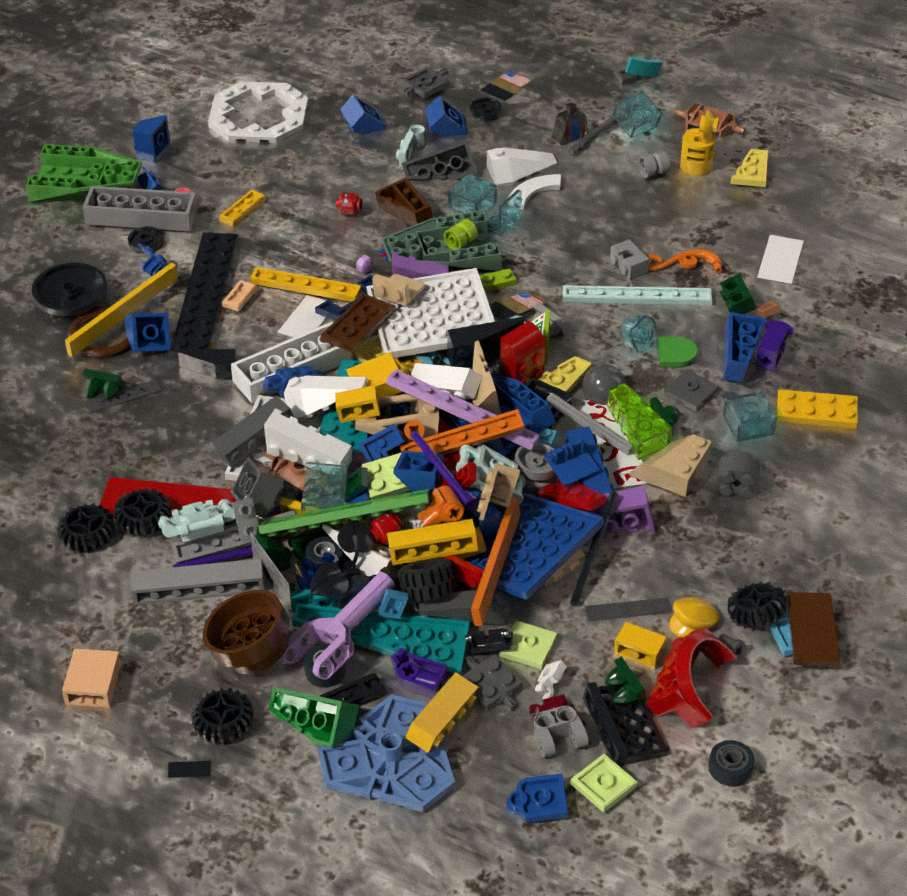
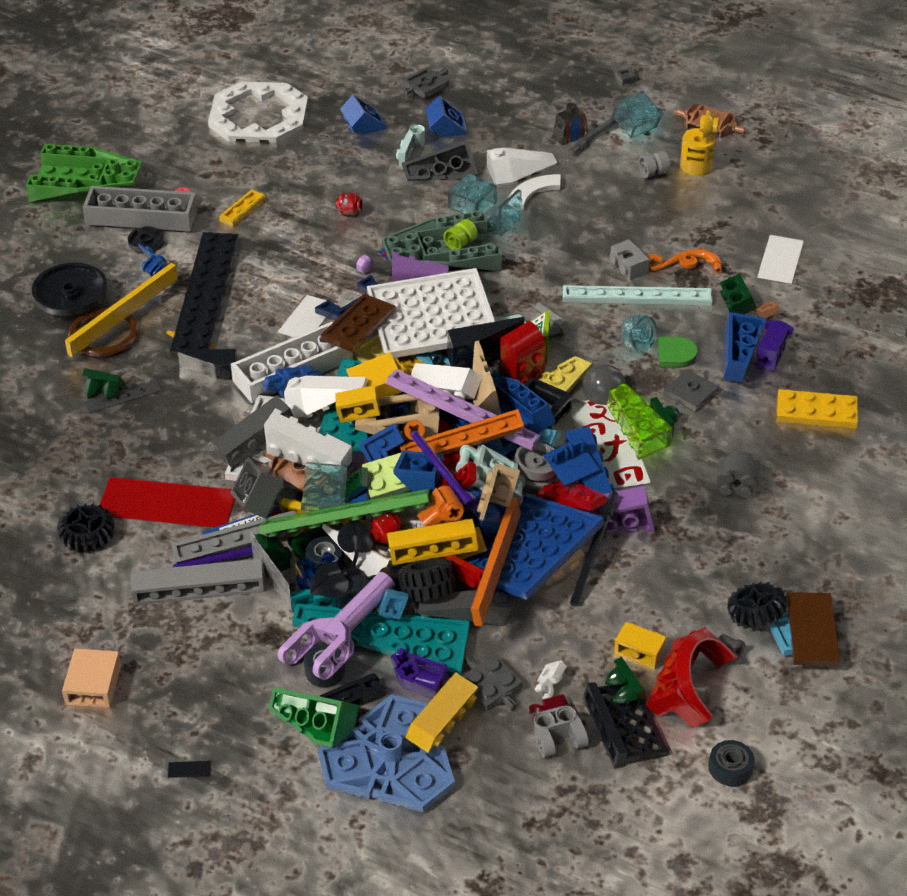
black gear [114,487,171,537] -> none
blue slope [125,312,171,352] -> none
blue slope [132,115,171,163] -> none
blue hinge [137,167,163,190] -> none
light aqua brick [158,499,235,542] -> none
black gear [191,687,254,745] -> none
reddish brown wheel [202,590,290,674] -> none
light nougat plate [222,280,257,312] -> none
light grey hinge [232,498,260,544] -> none
yellow plate [250,267,361,302] -> none
tan bracket [372,274,425,306] -> none
reddish brown wedge [375,177,433,226] -> none
black hinge [465,627,513,655] -> none
black tile [469,97,503,122] -> none
lime plate [479,268,516,292] -> none
sticker [481,69,533,101] -> none
sticker [489,290,547,319] -> none
yellowish green plate [500,620,557,670] -> none
blue plate [506,773,568,823] -> none
light grey axle [546,393,633,454] -> none
yellowish green plate [570,754,638,813] -> none
flat silver sticker [585,597,672,621] -> none
teal slope [625,56,663,77] -> none
tan wedge [629,434,712,497] -> none
yellow piece [669,597,720,637] -> none
clear light blue brick [723,391,777,442] -> none
light yellow wing [730,149,768,187] -> none

